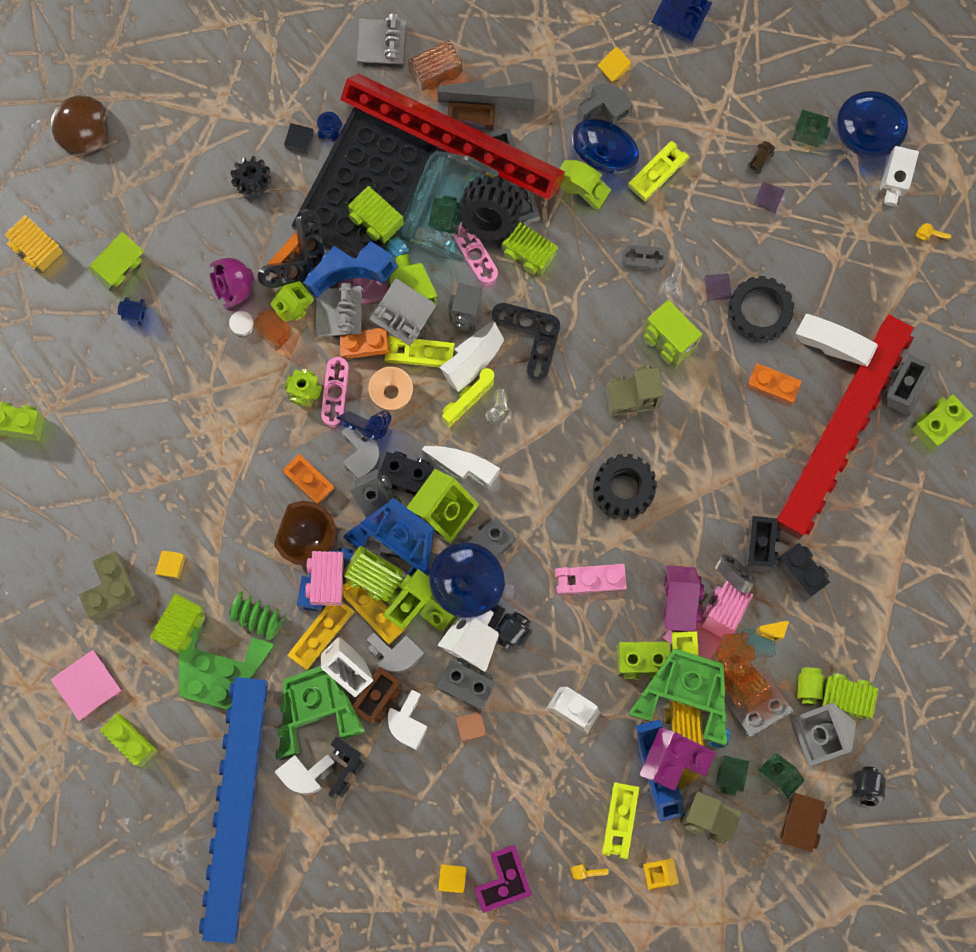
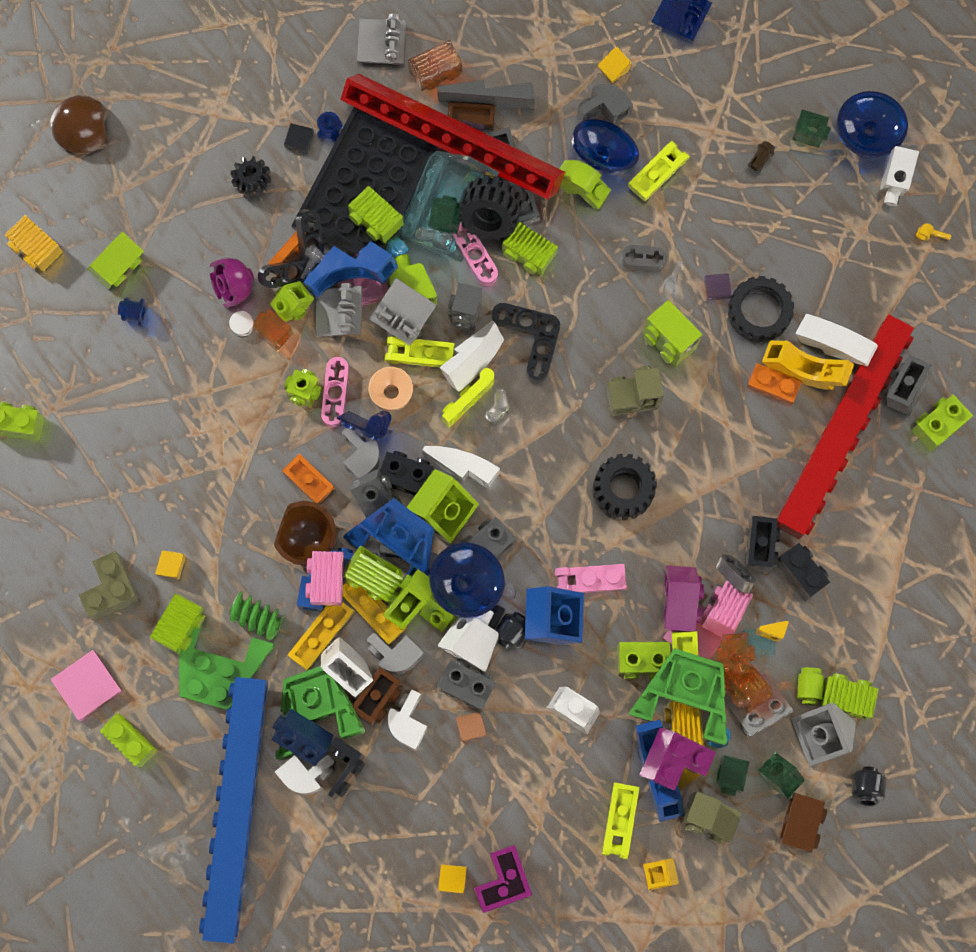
orange plate [340,328,390,359] -> none
yellow hand [570,863,608,880] -> none
clear purple tile [753,182,785,213] -> none
none -> dark blue brick [272,708,334,766]
none -> clear hand [301,245,323,280]
none -> blue brick [525,586,584,645]
none -> yellow arch [762,340,854,390]

